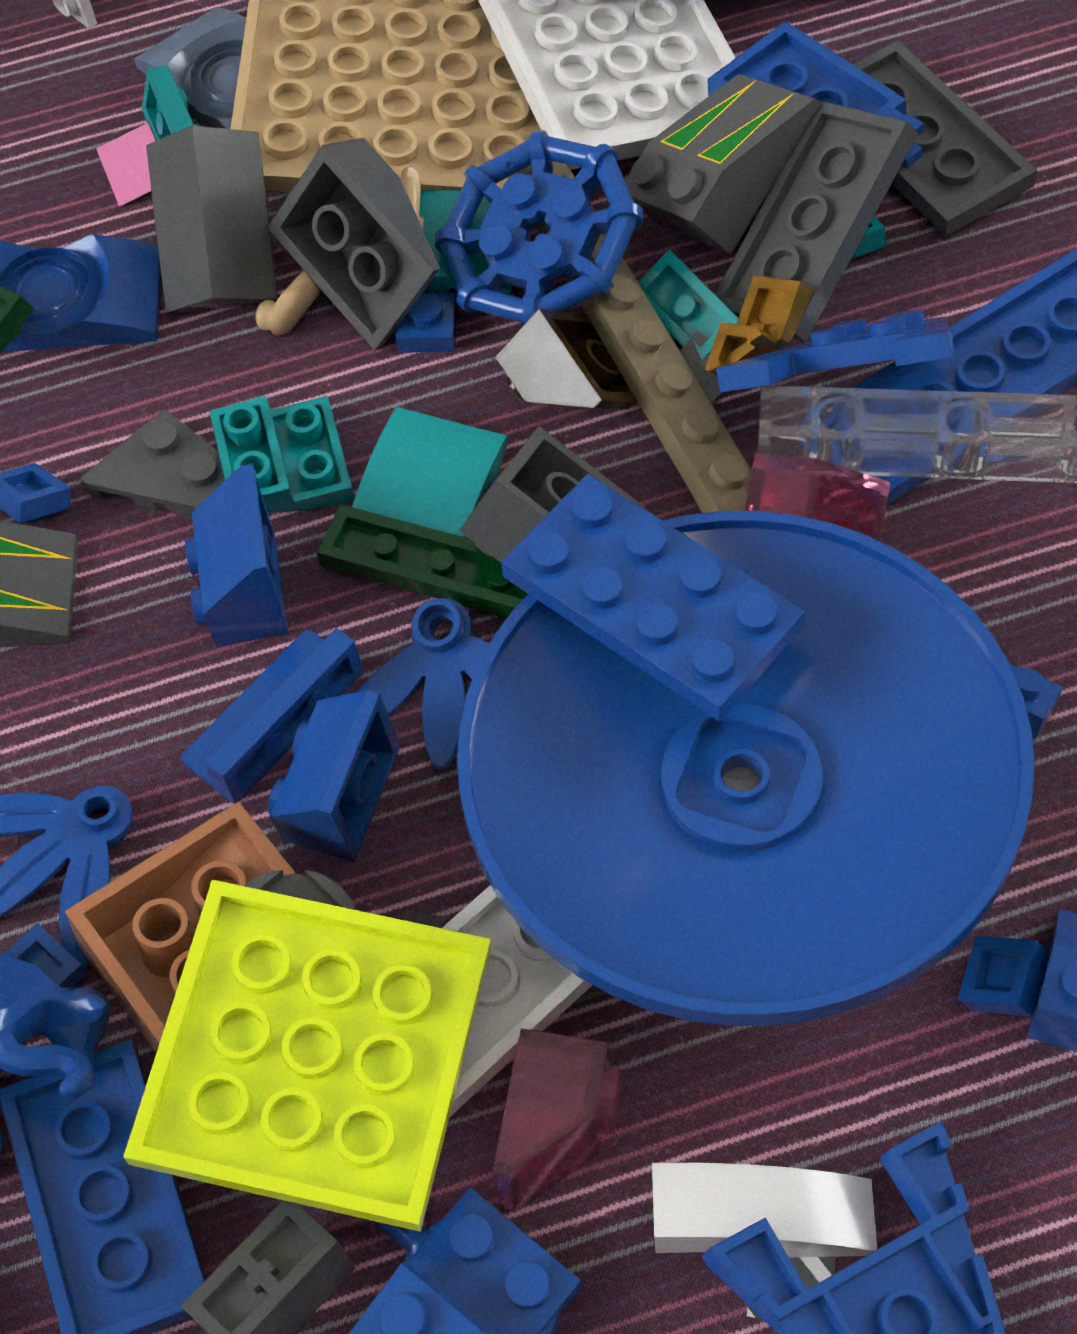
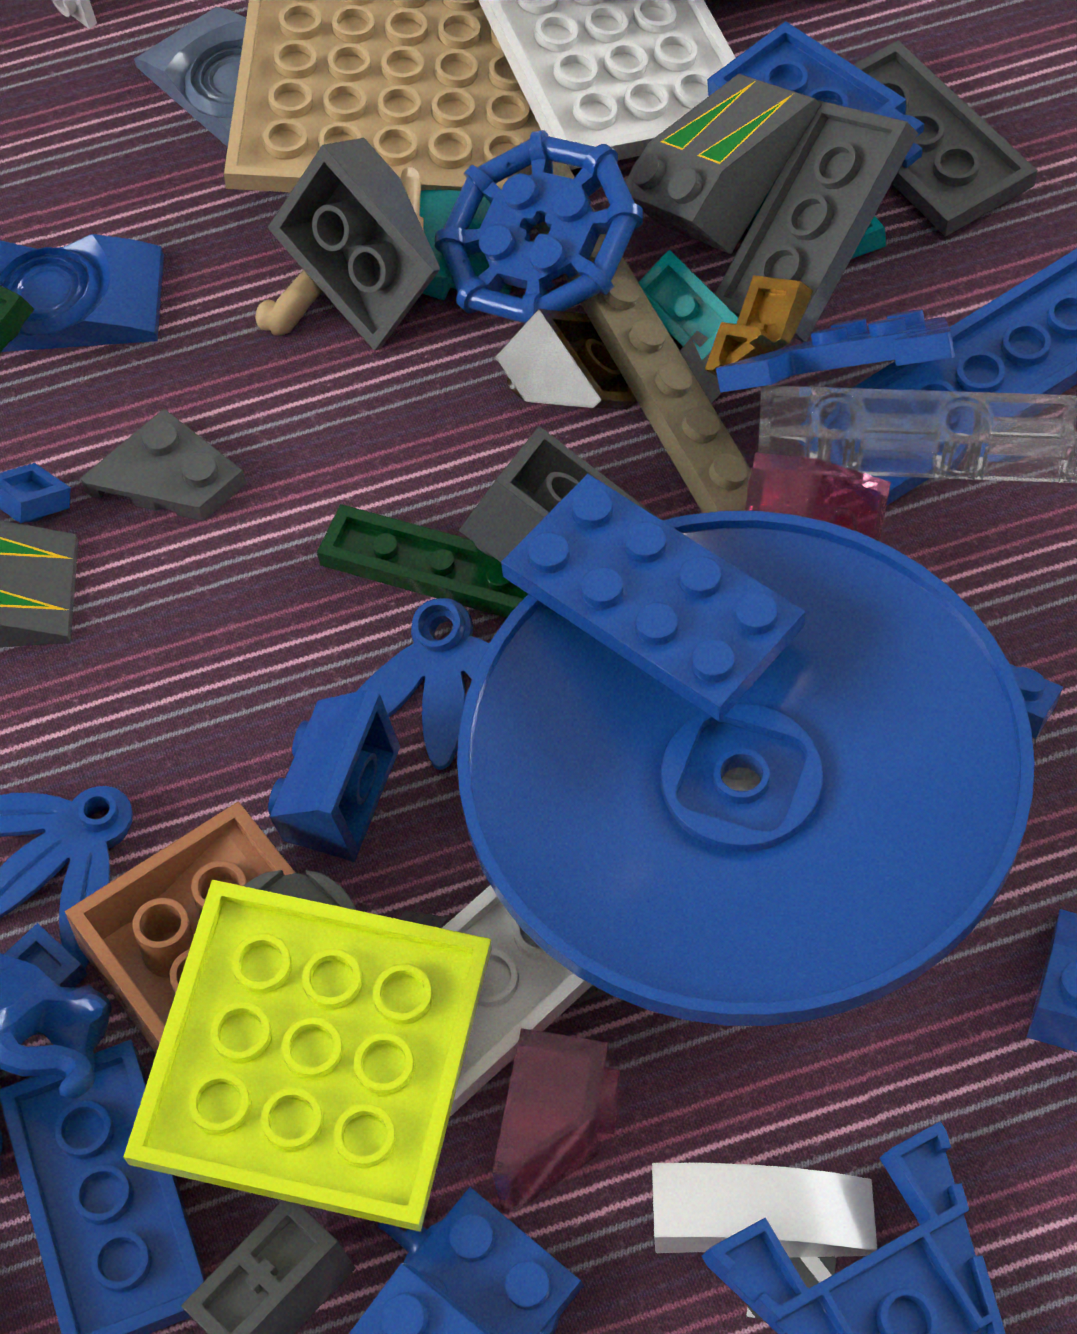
bright pink sticker [96,123,156,207] -> none
teal plate [142,66,199,141] -> none
dark grey slope [146,125,278,315] -> none
blue panel [181,628,364,804] -> none
blue slope [185,464,289,647] -> none
teal slope [209,395,355,513] -> none
teal slope [352,407,509,539] -> none
blue plate [396,292,457,353] -> none
blue plate [958,936,1049,1017] -> none

